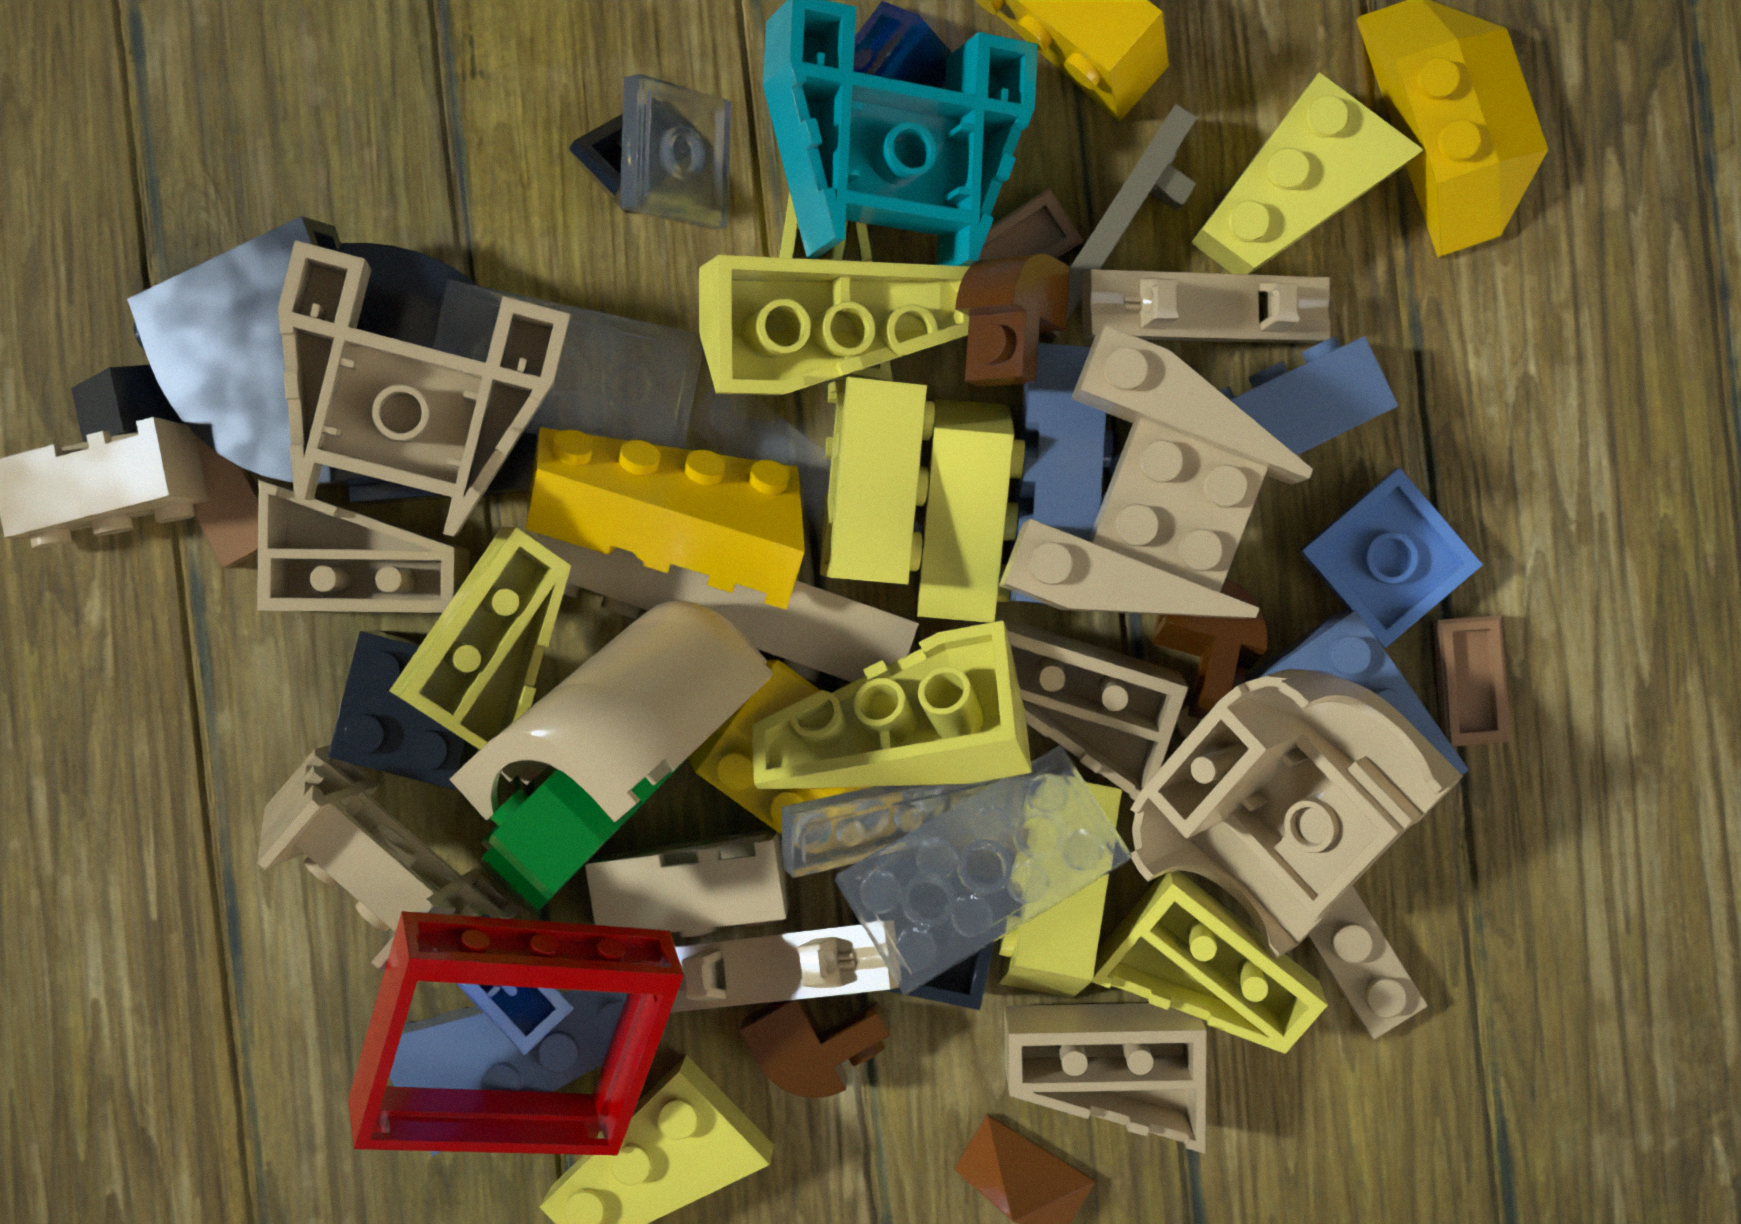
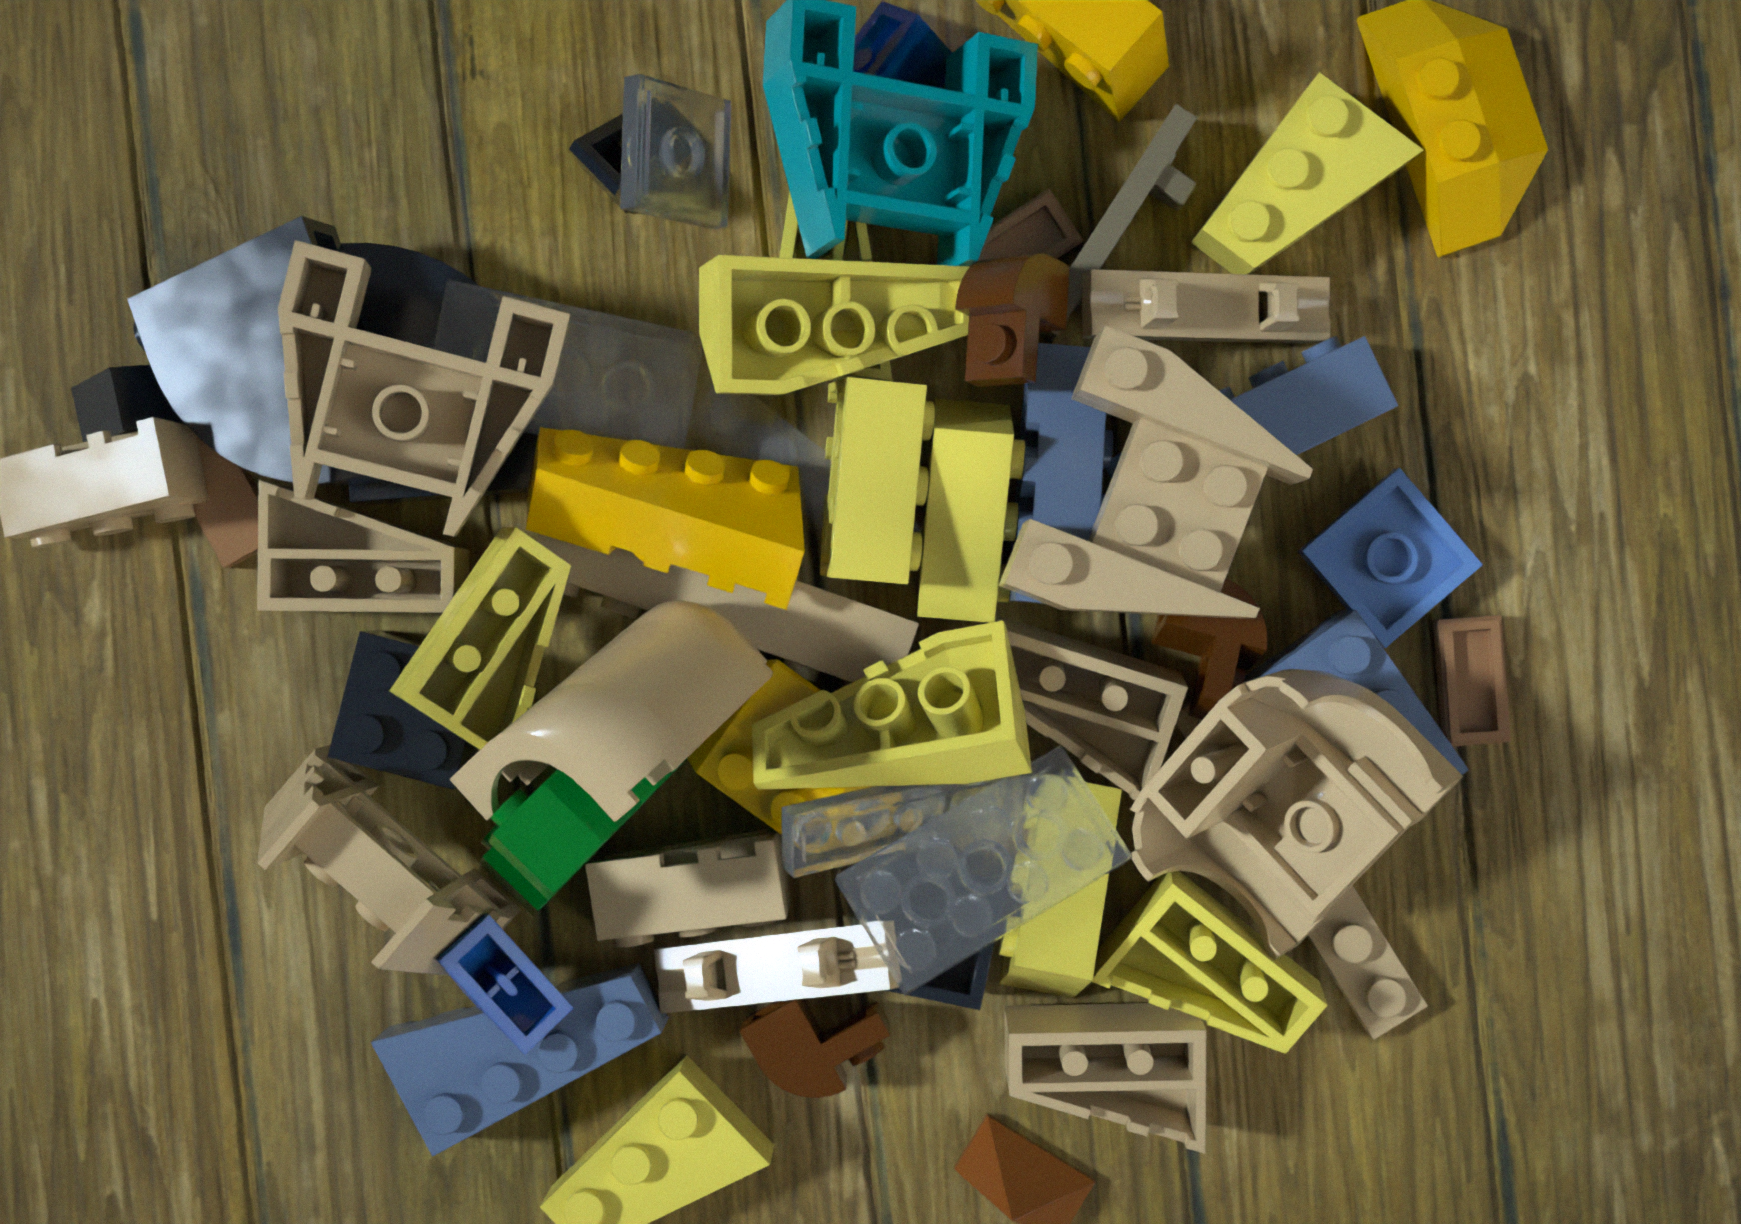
red window [348,911,684,1156] -> none

